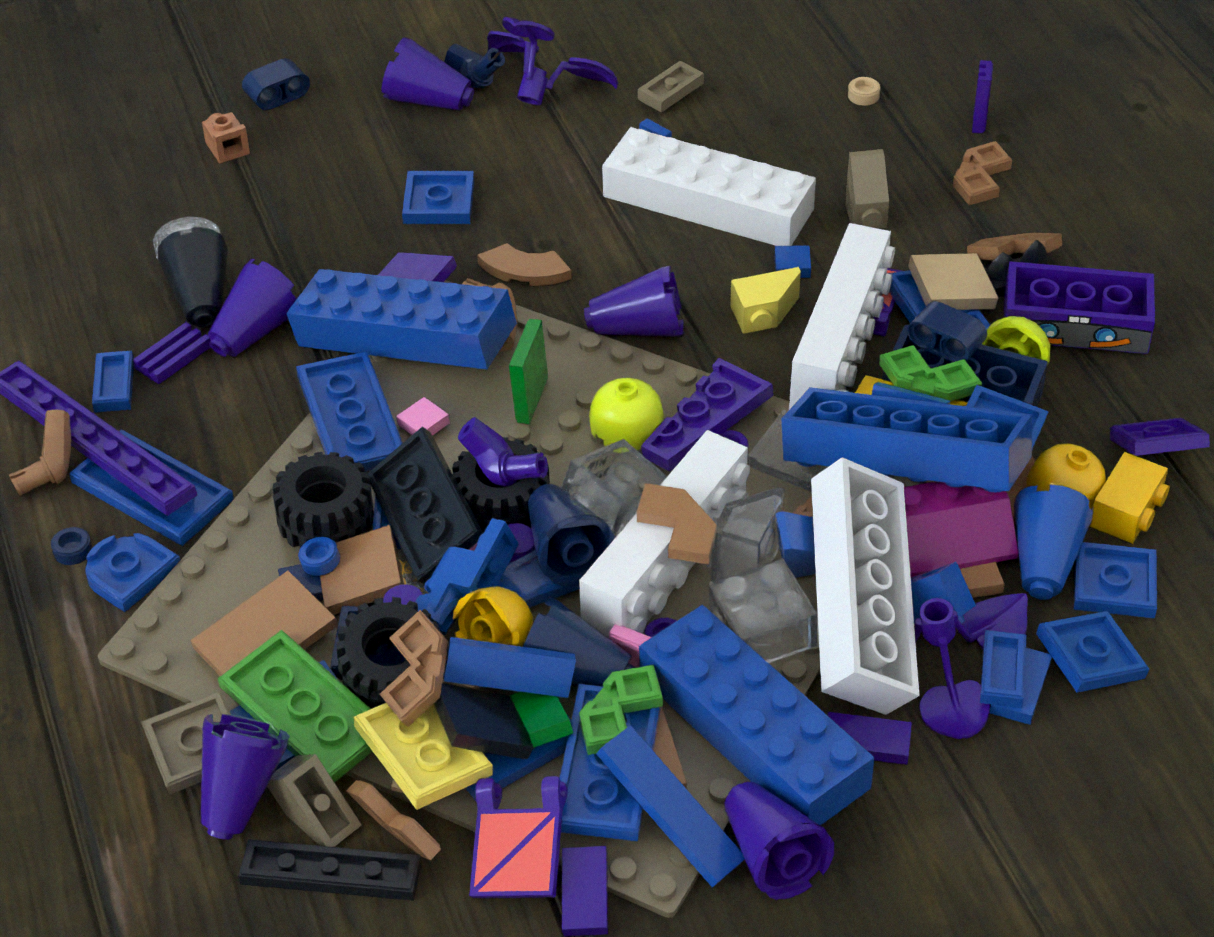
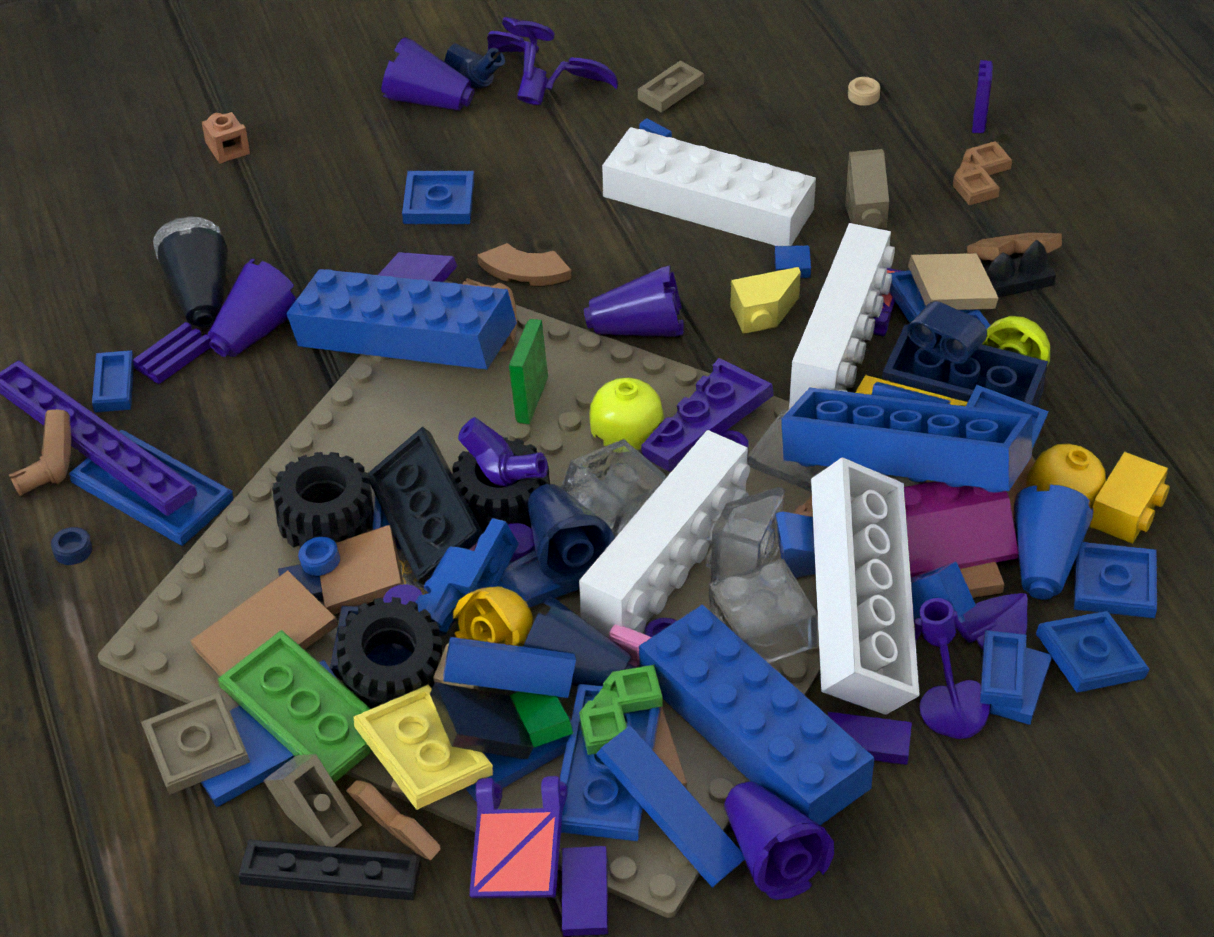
blue tile [85,533,180,612] -> none
dark purple cone [201,714,290,840] -> none
dark blue beam [242,58,310,110] -> none
blue tile [296,351,403,472] -> none
medium nougat tile [380,610,449,727] -> none
bright pink tile [396,397,450,436] -> none
medium nougat tile [637,483,717,564] -> none
bright green tile [879,345,982,401] -> none
dark purple brick [1004,261,1155,354] -> none
dark purple tile [1110,418,1210,456] -> none

